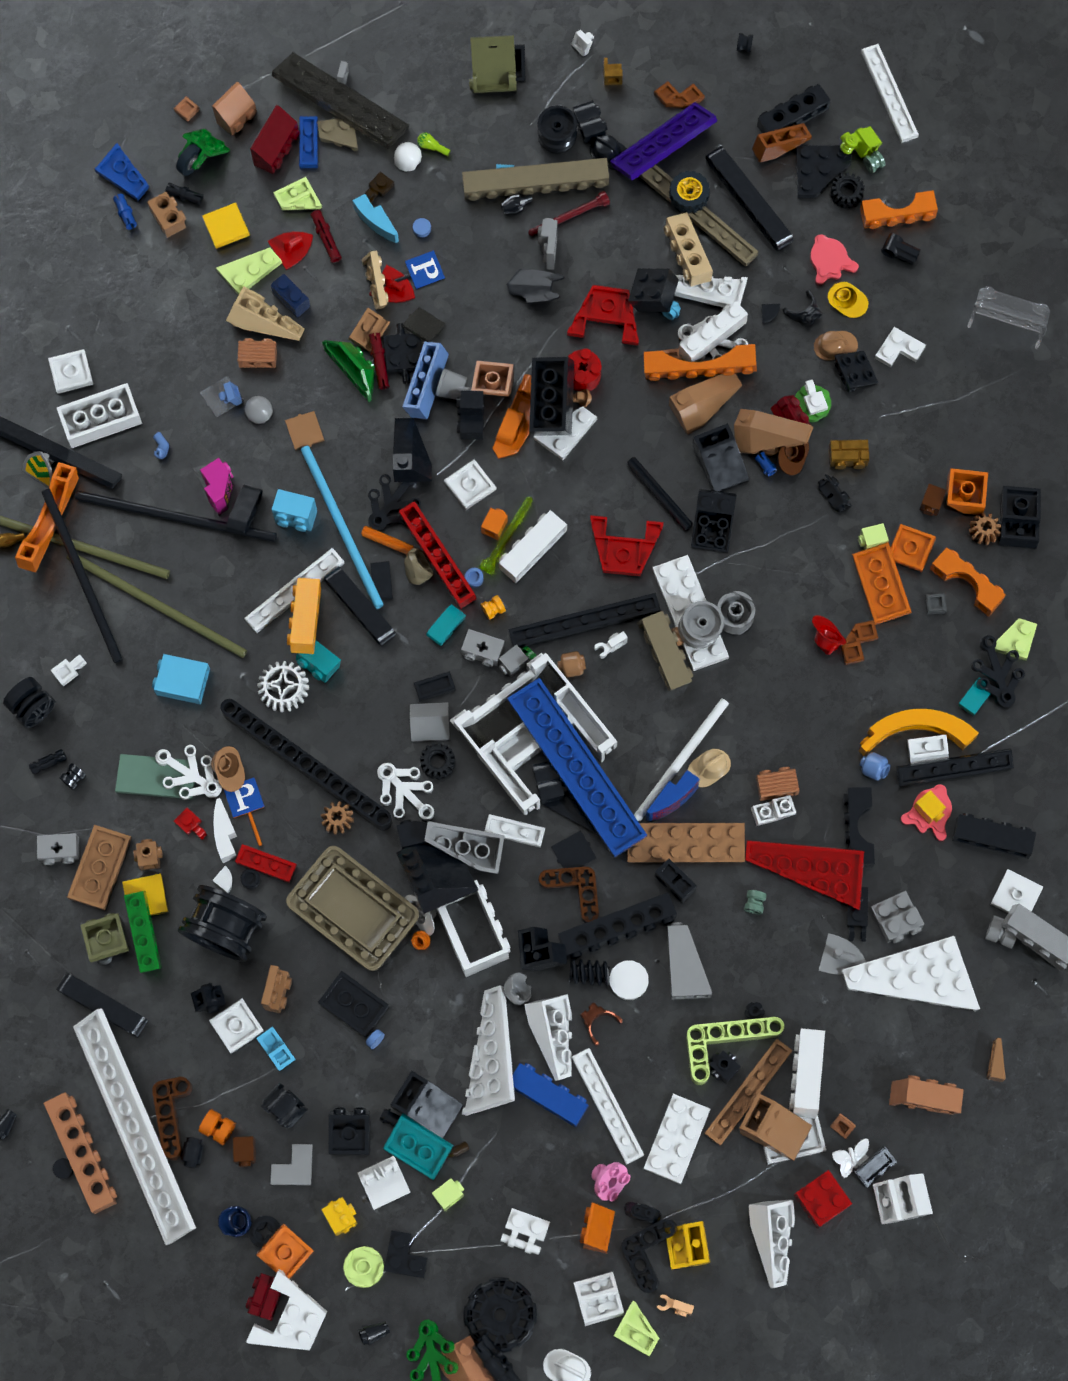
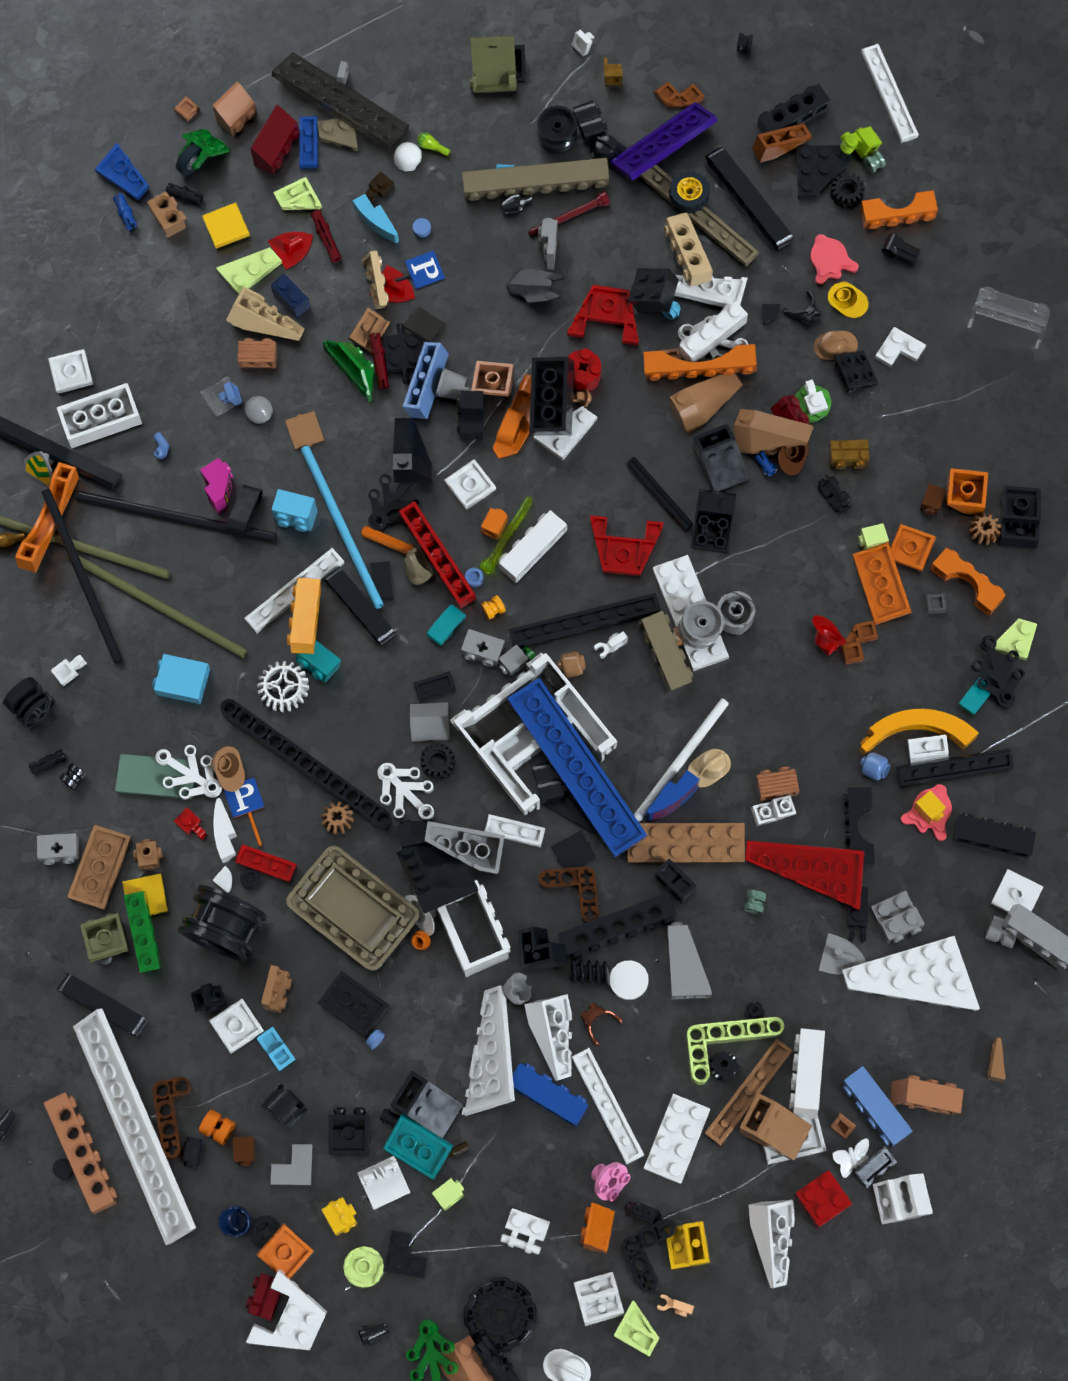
none -> medium blue brick [842,1066,912,1148]

